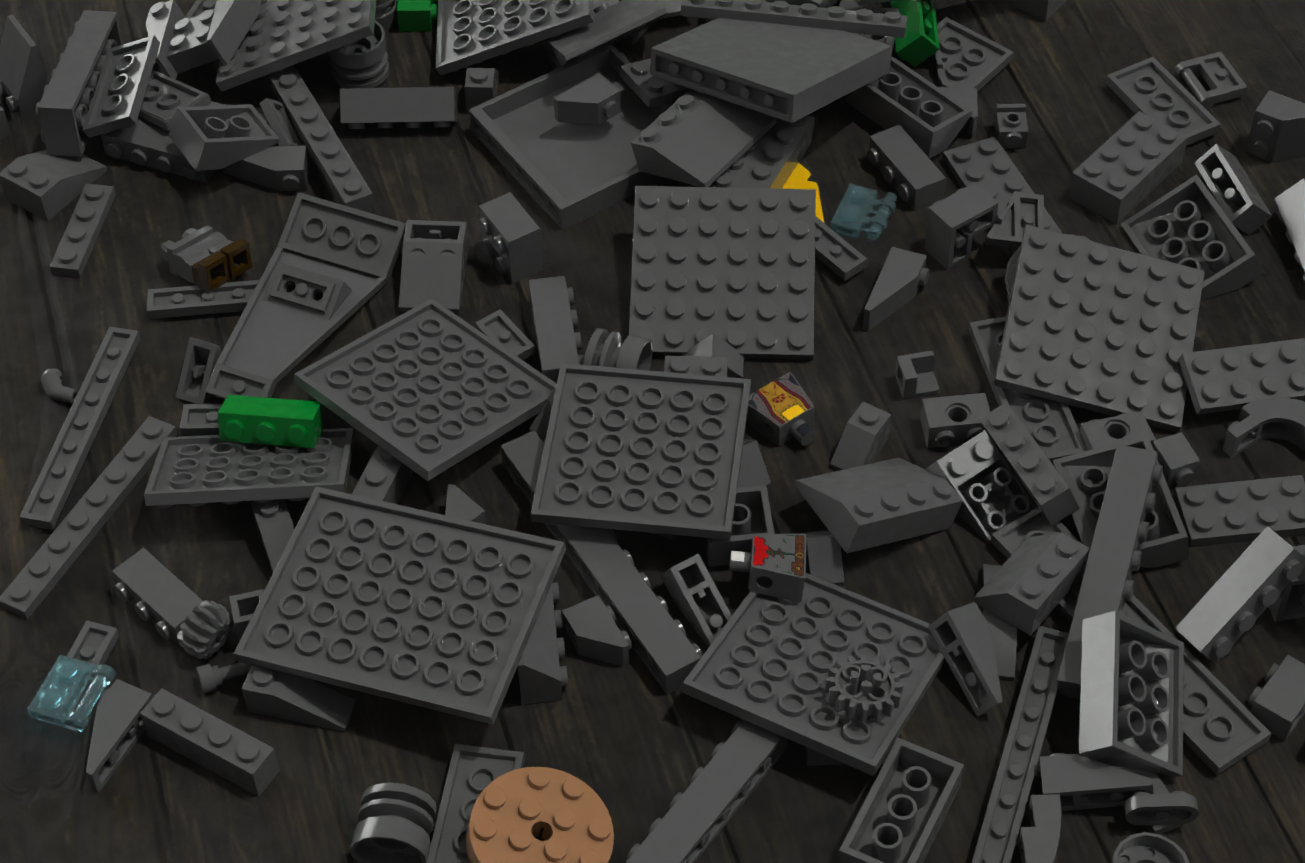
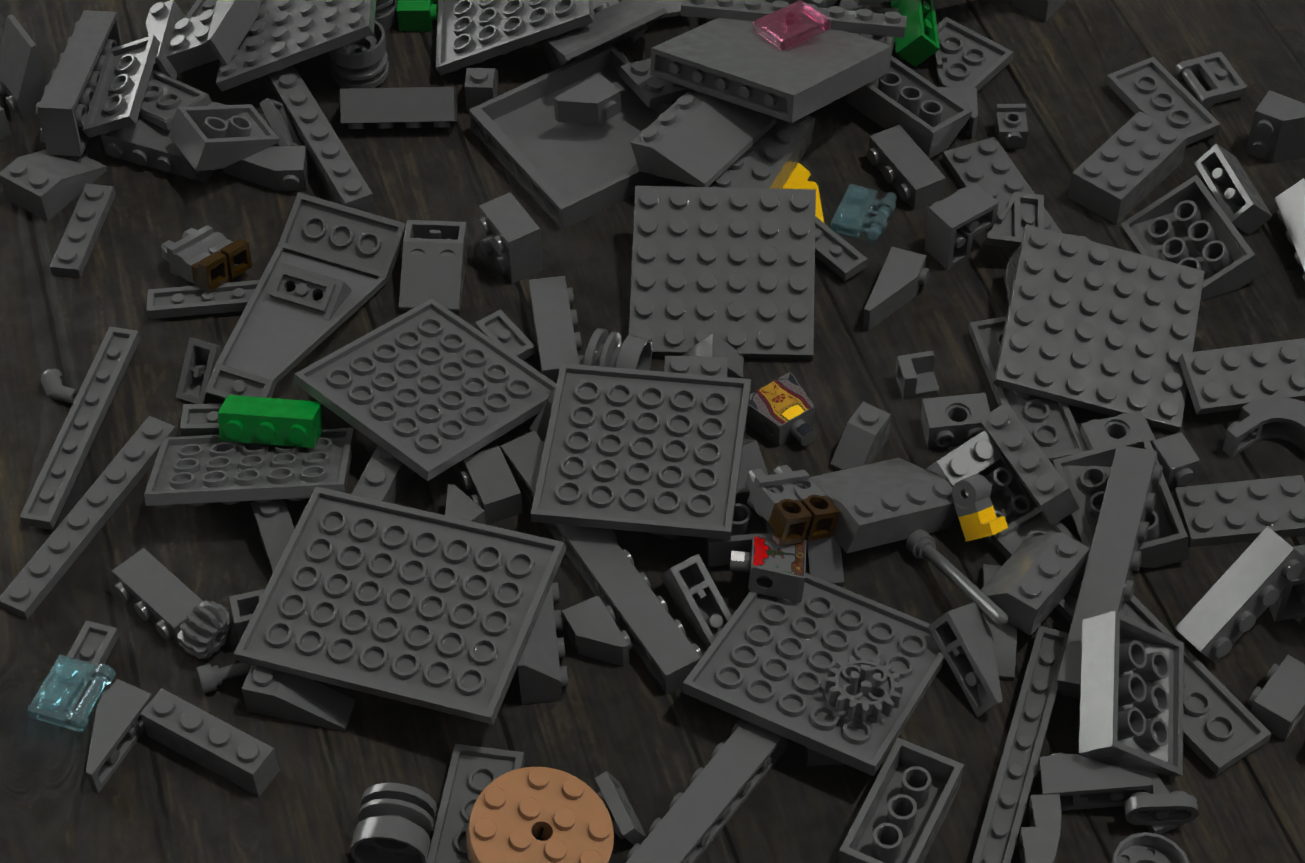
none -> dark grey brick [460,446,523,525]
none -> dark grey plate [595,771,647,845]
none -> hips [745,465,841,546]
none -> clear pink plate [752,0,831,51]
none -> dark grey piece [906,529,1008,625]
none -> leg [952,474,1008,542]

